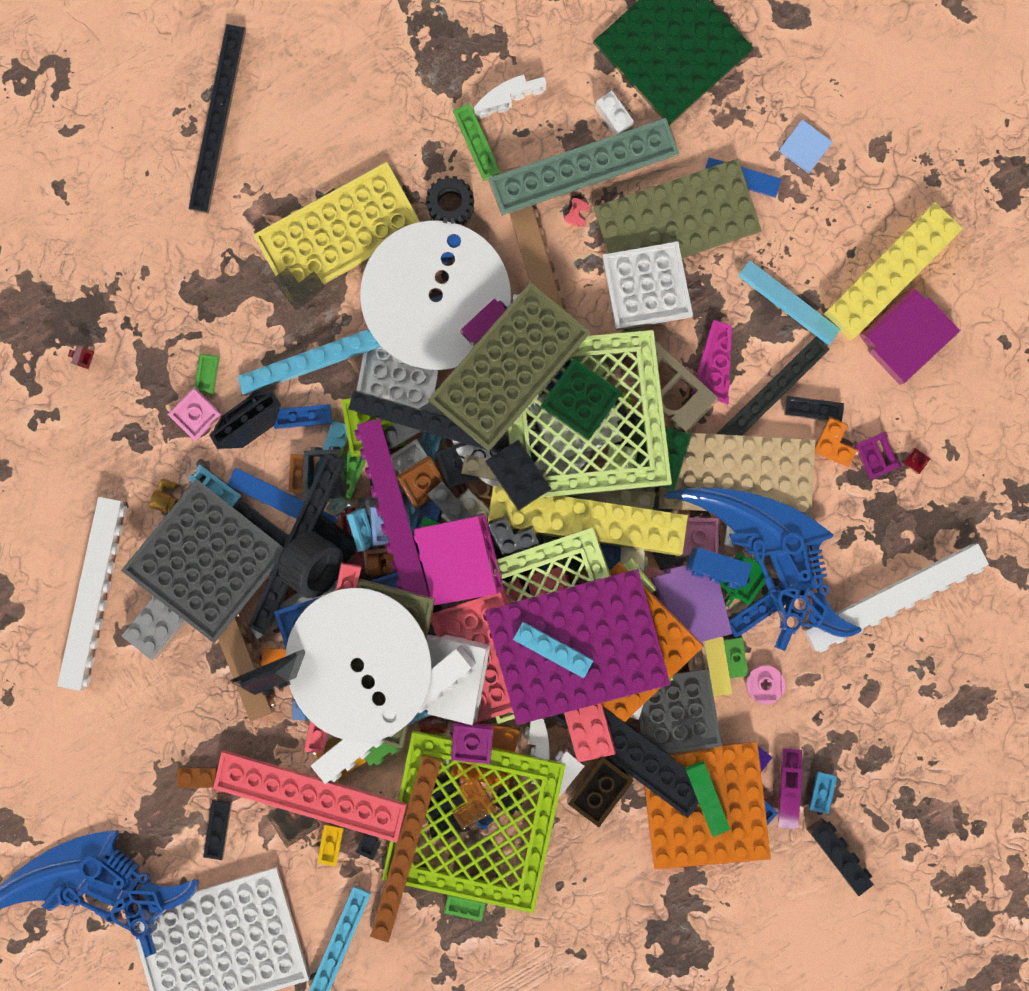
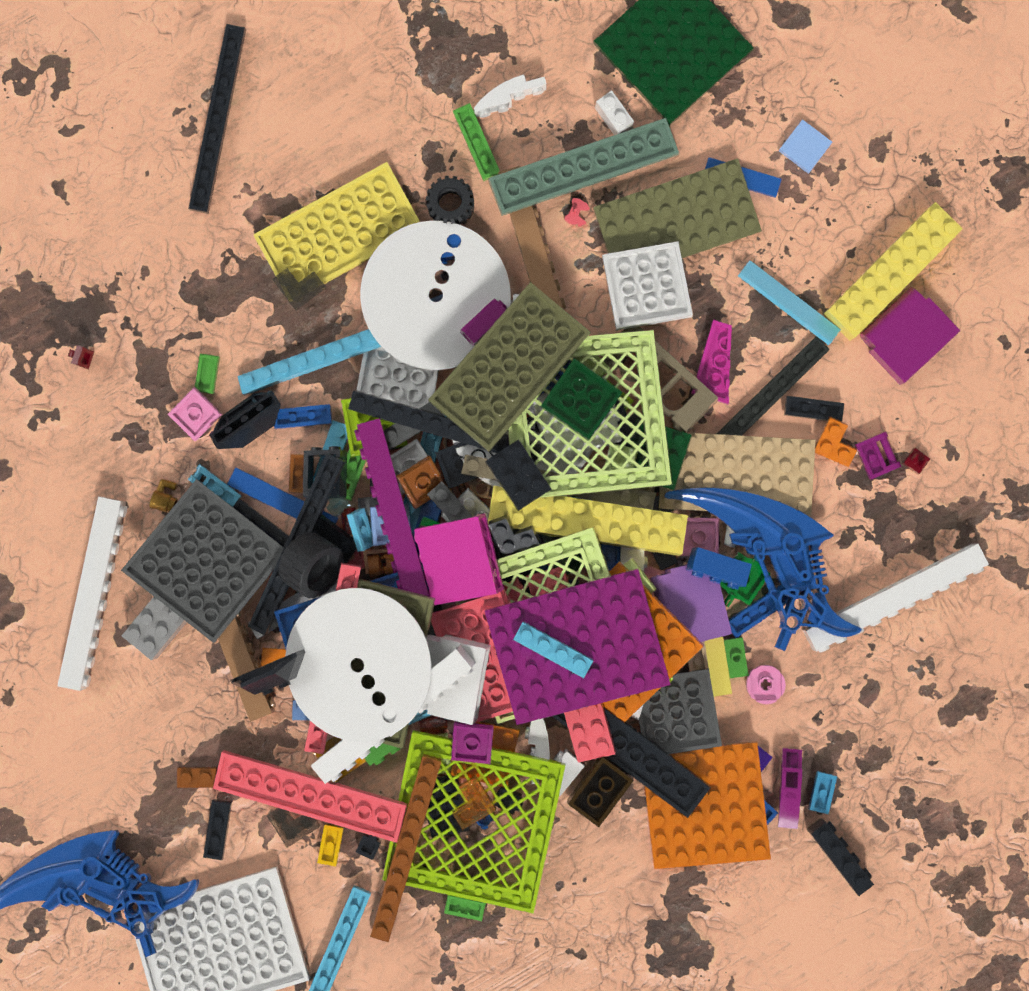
green tile [685,761,730,837] -> none

